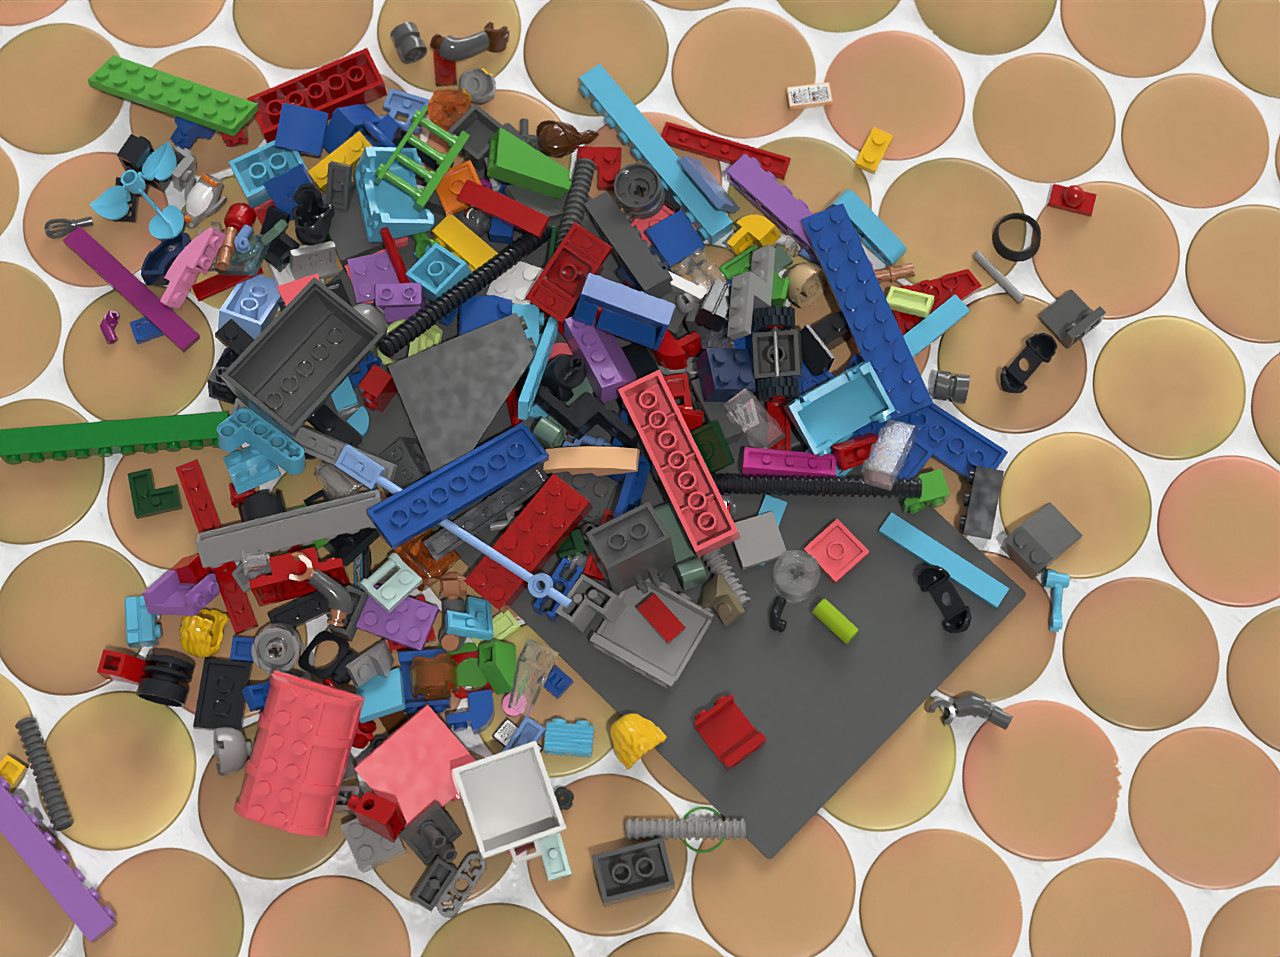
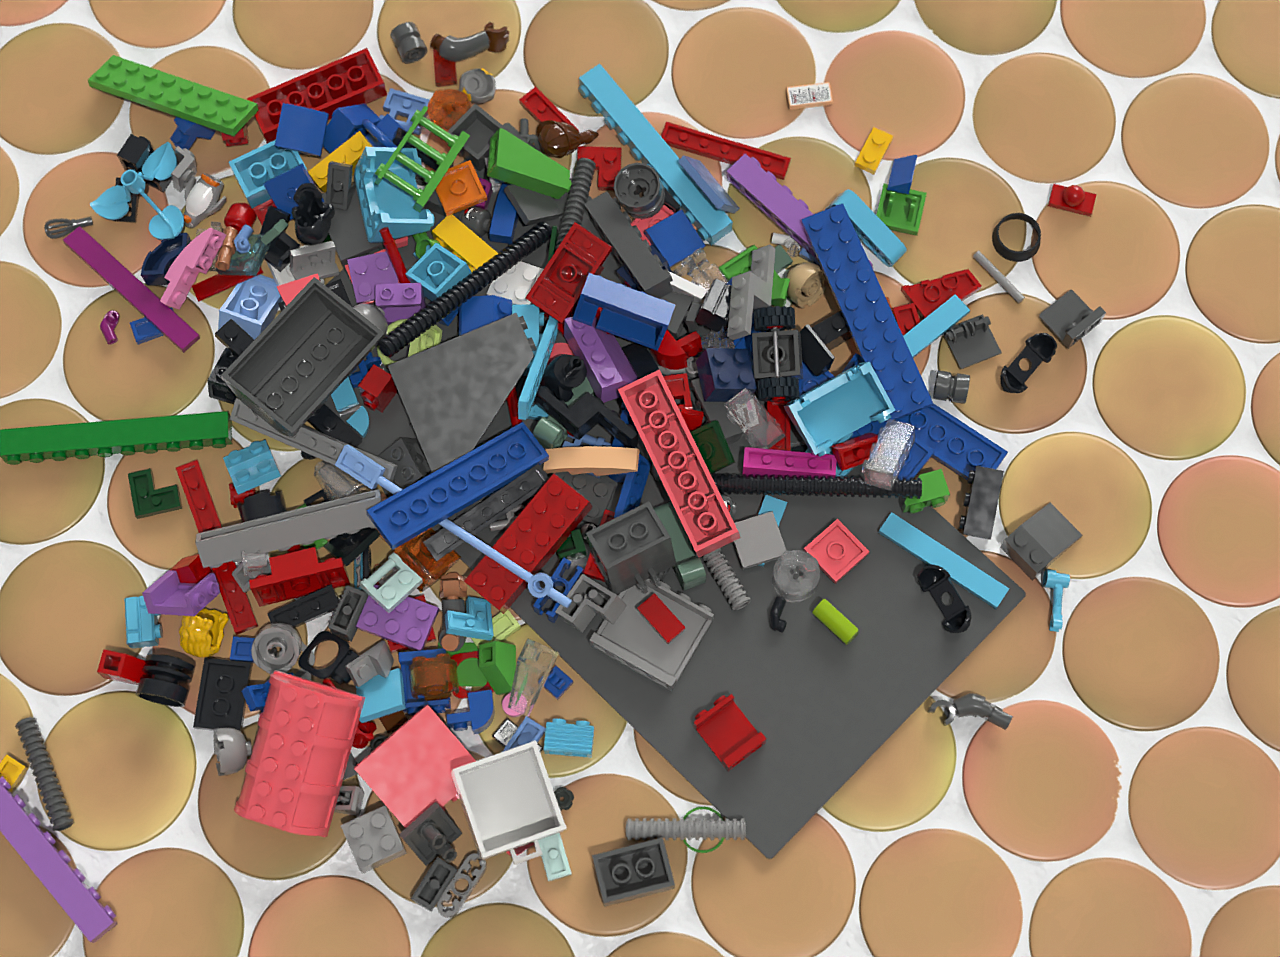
medium azure beam [217,408,306,475] -> none
dark grey piece [288,552,353,627] -> none
red torso [347,792,407,843] -> none
red slope [457,180,550,238] -> none
yellow hair [610,713,667,770] -> none
light grey hinge [676,293,695,313] -> none
dark tan slope [702,573,745,626] -> none
yellow brick [726,214,781,256] -> none
nougat pin [873,263,915,283] -> none
yellowish green tile [886,286,934,318] -> none
none -> red plate [519,86,579,132]
none -> bright green plate [877,183,927,236]
none -> blue slope [887,155,918,194]
none -> dark grey hinge [944,314,1002,369]

